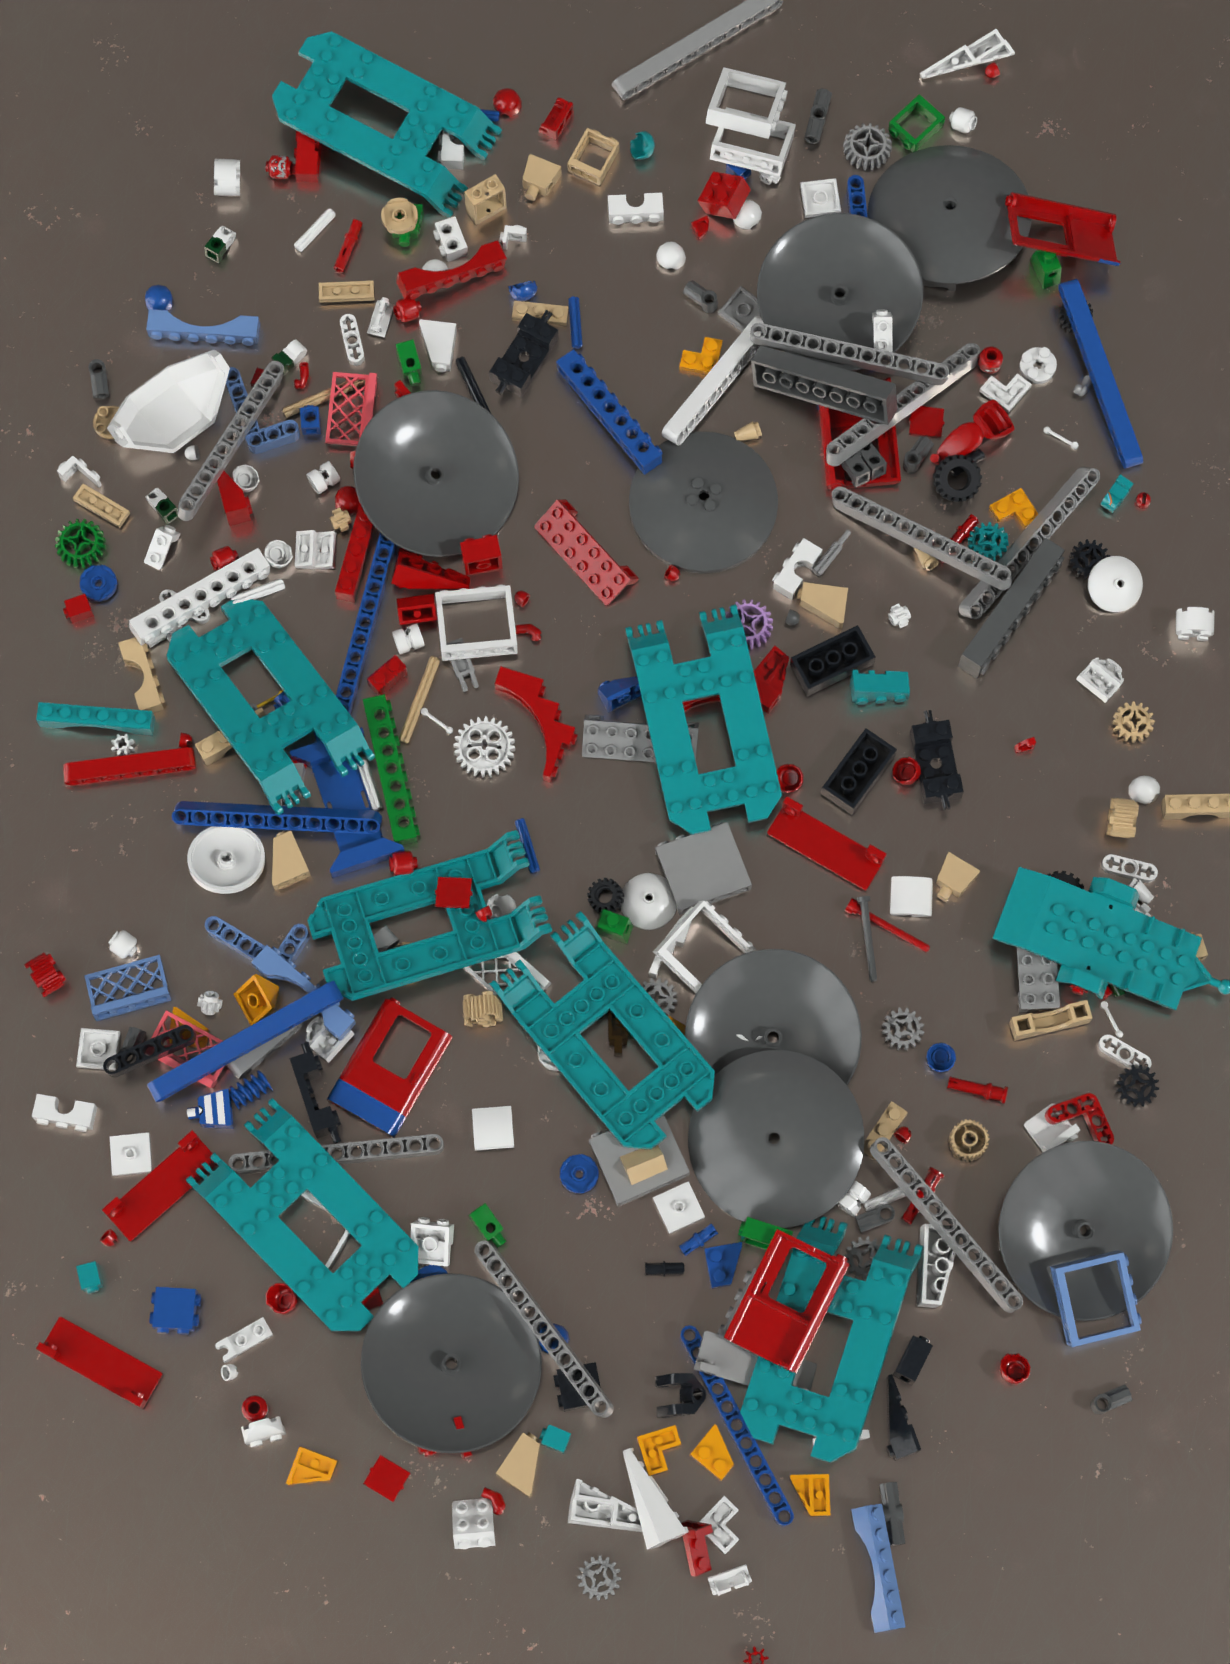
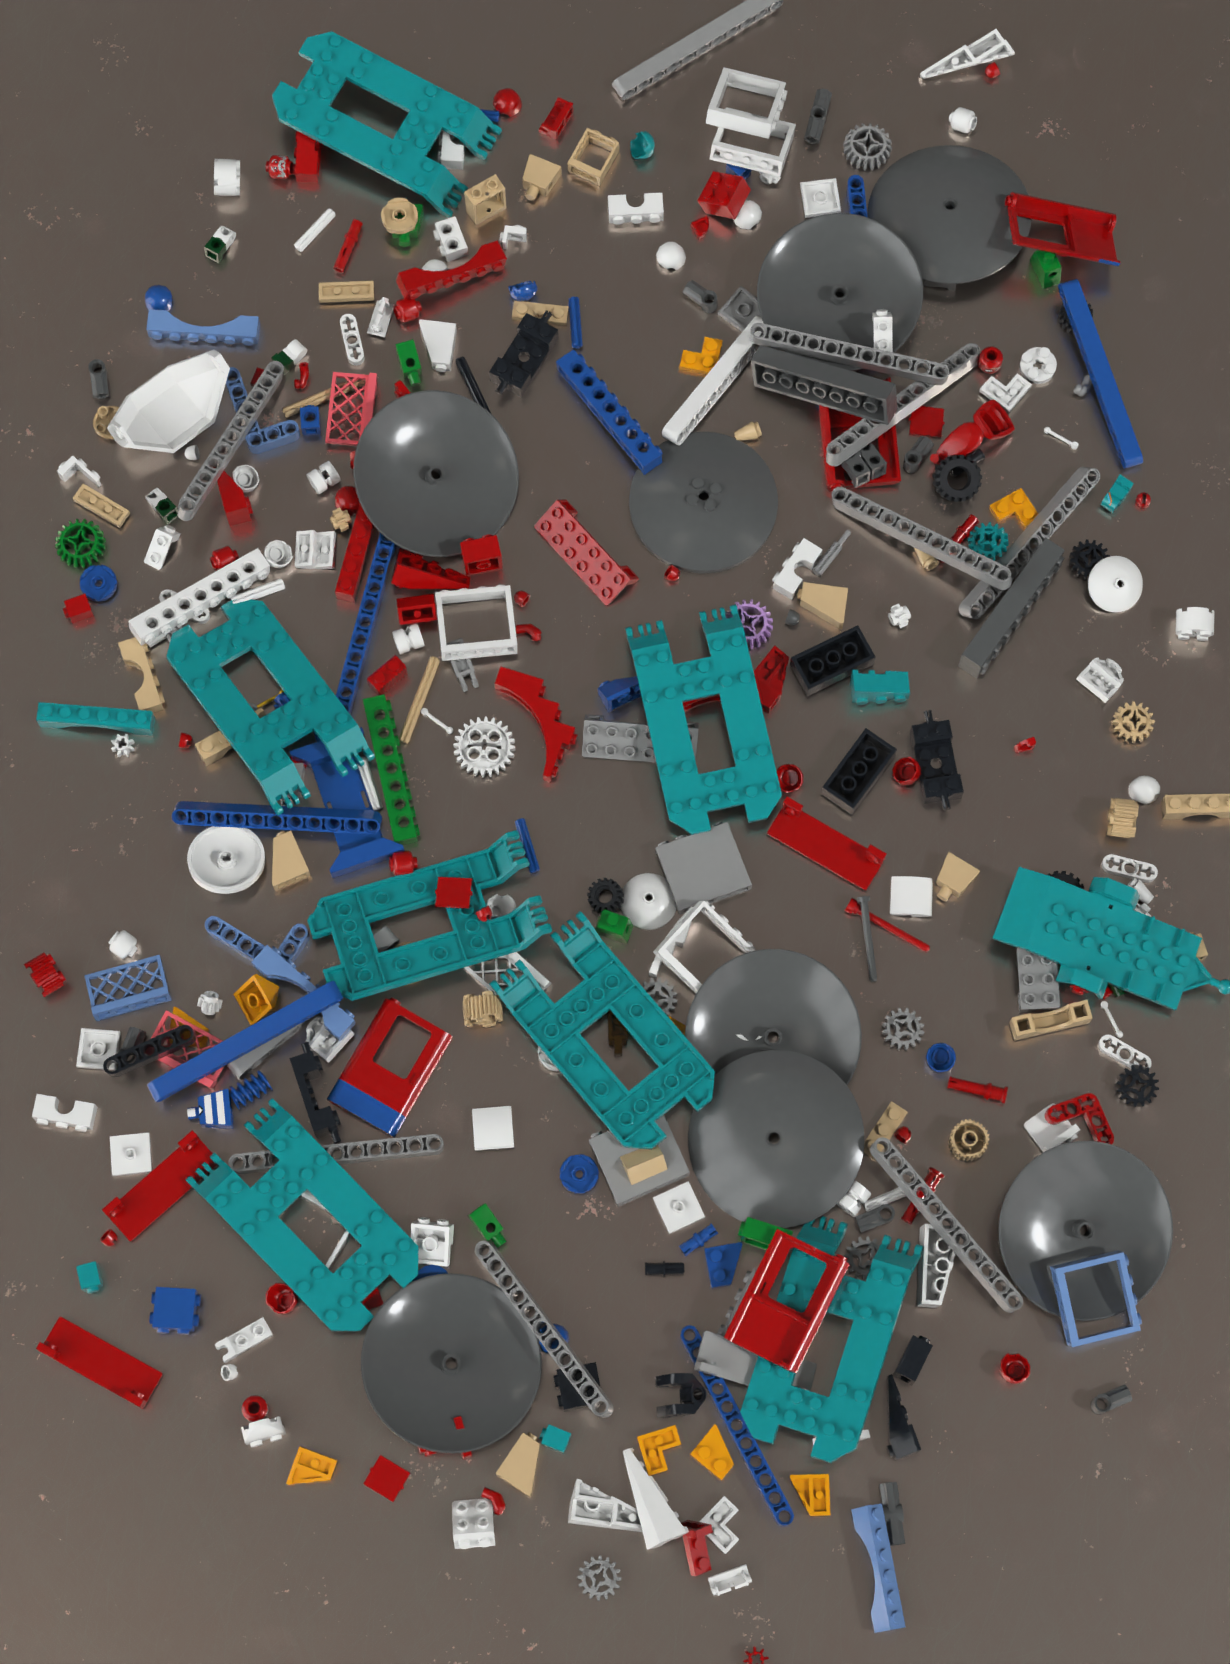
red beam [63,747,196,786] -> none
green window [888,94,945,152] -> none

